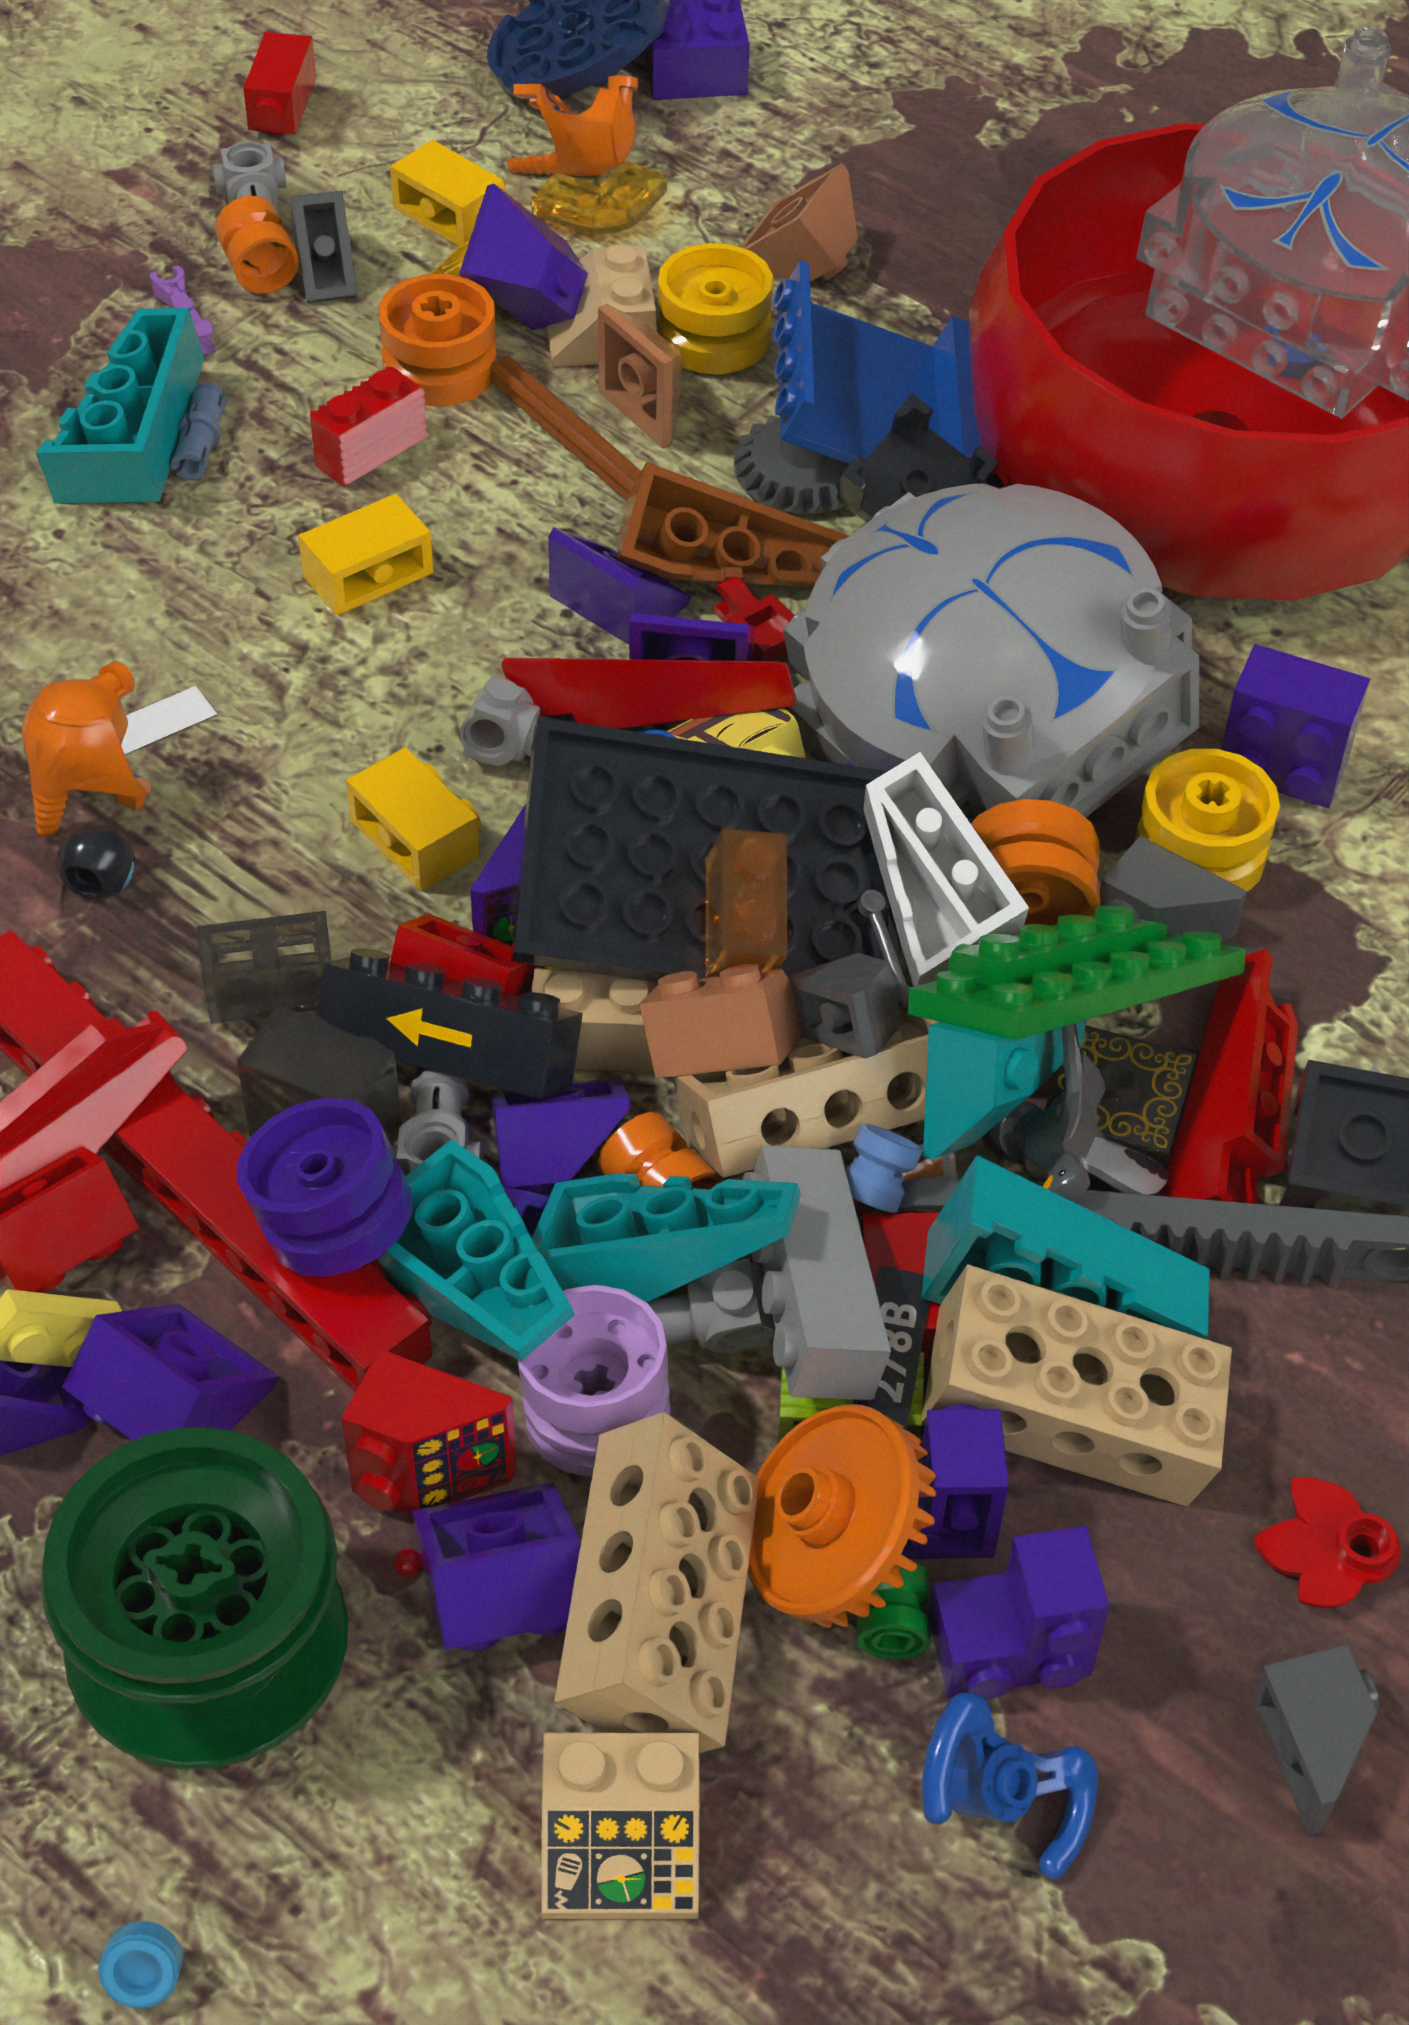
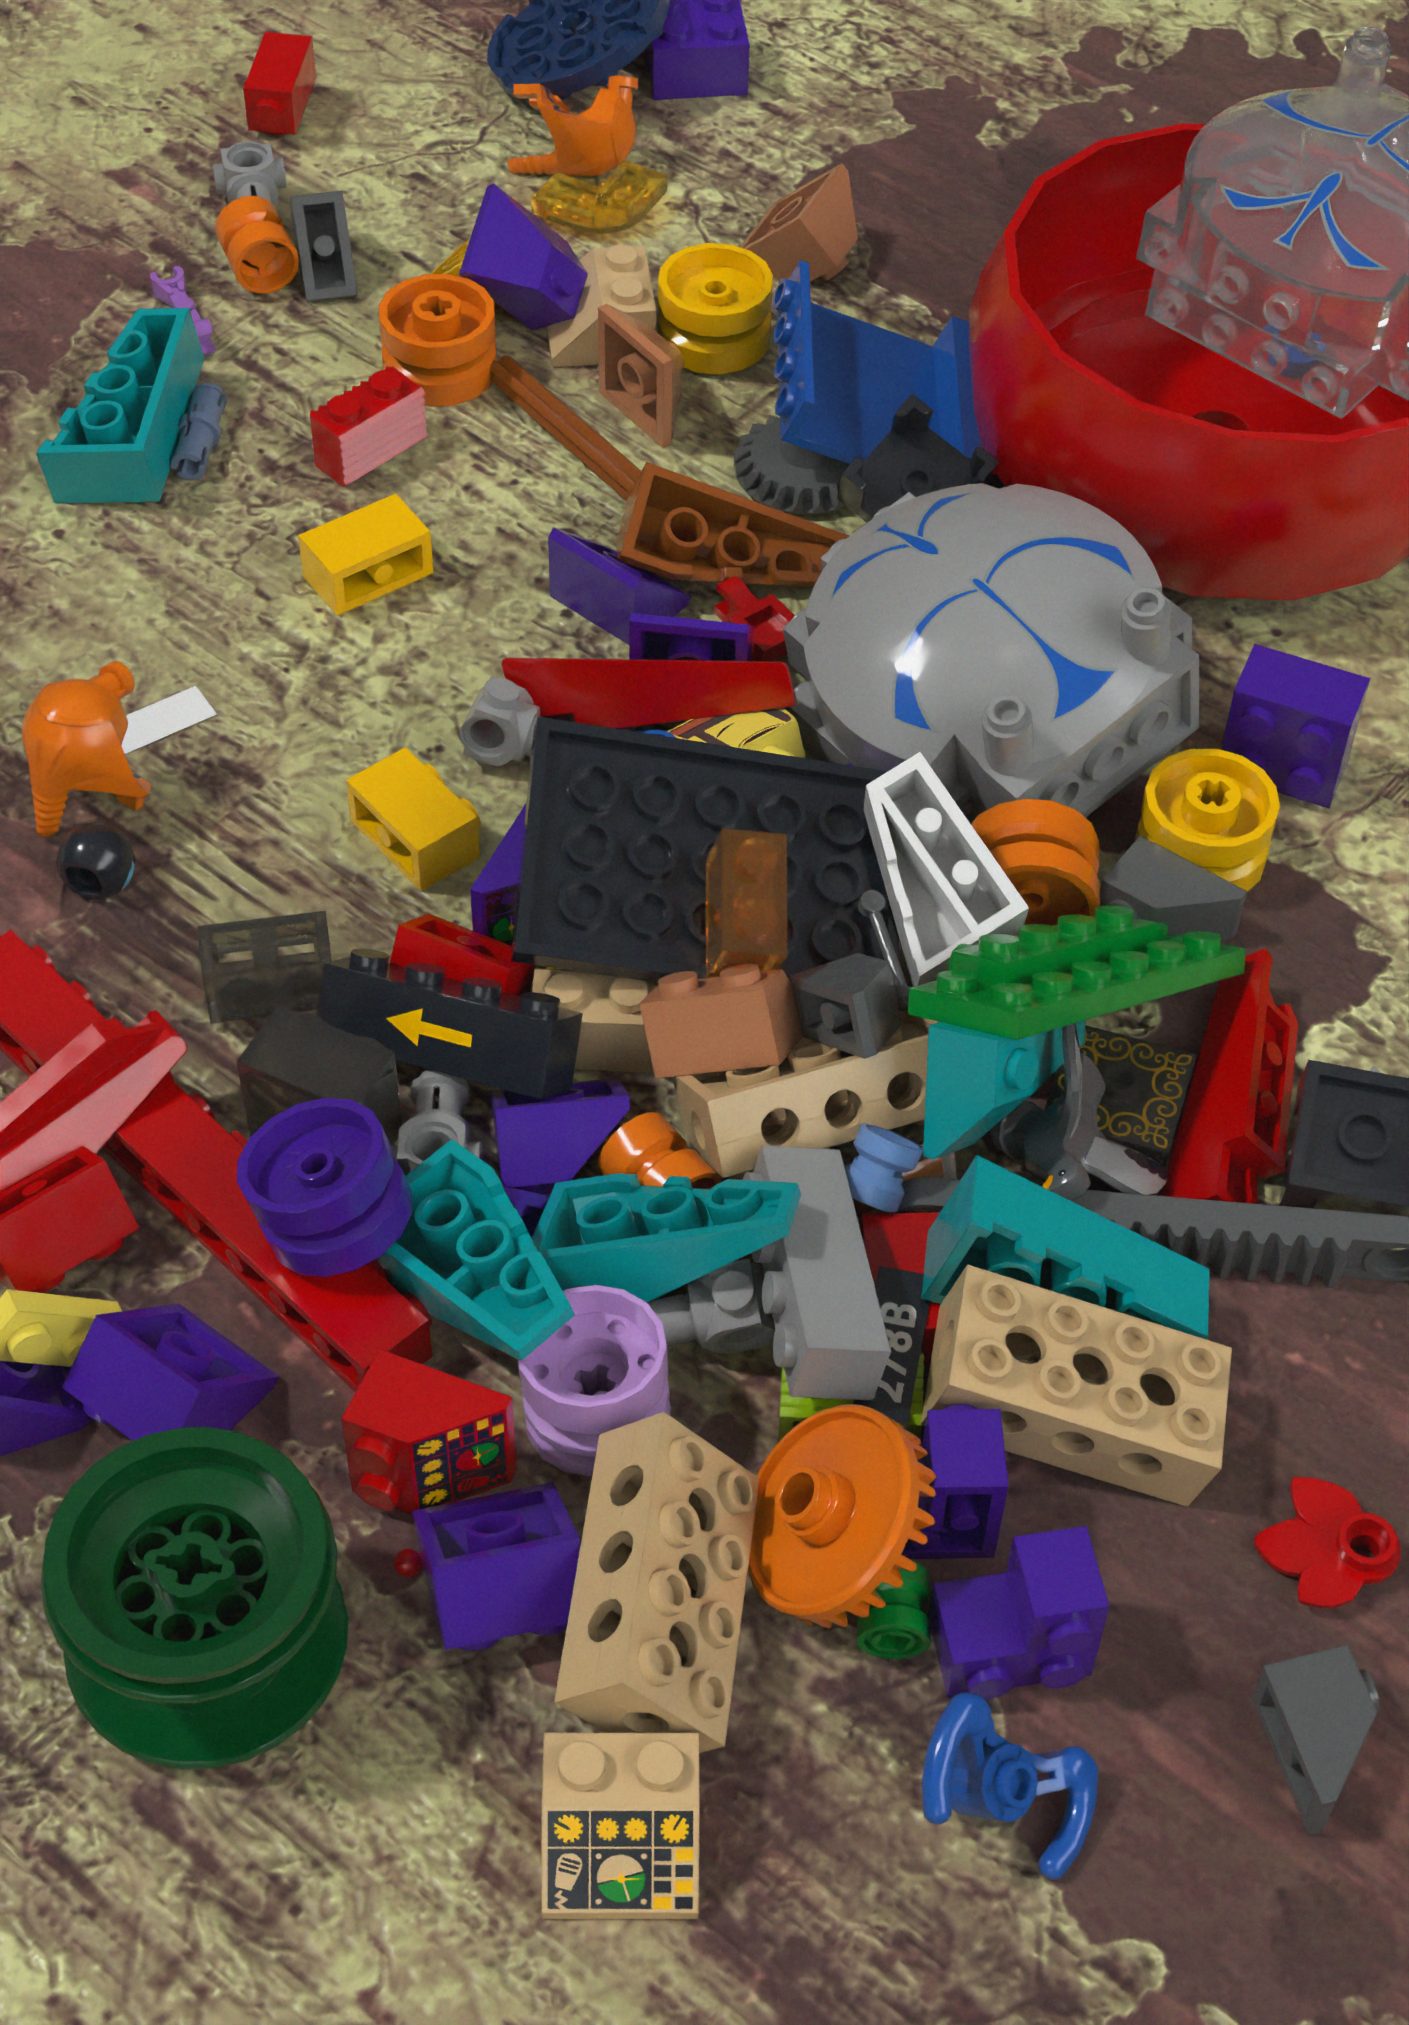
dark azure tile [98,1921,184,2009] -> none
yellow brick [390,139,505,246] -> none

